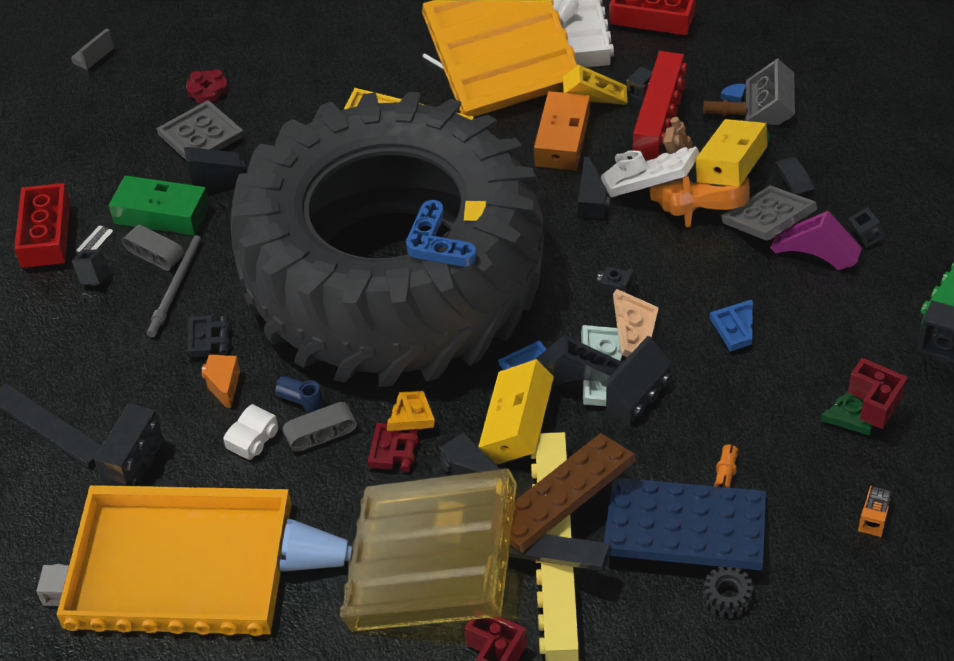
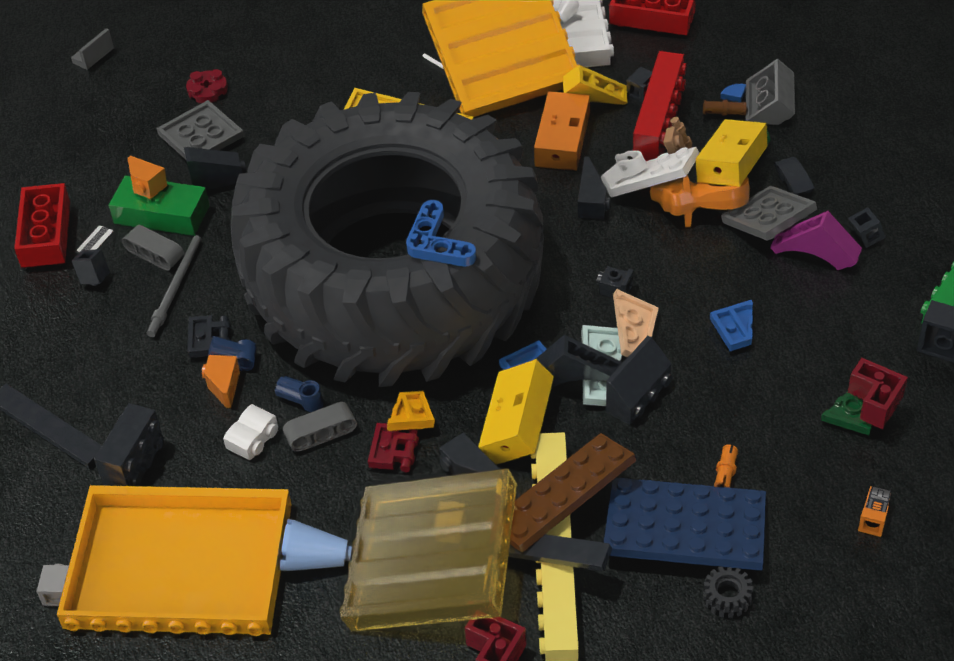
yellow sticker [464,201,486,221] -> none
none -> orange slope [128,156,167,199]
none -> dark blue piece [208,336,257,371]

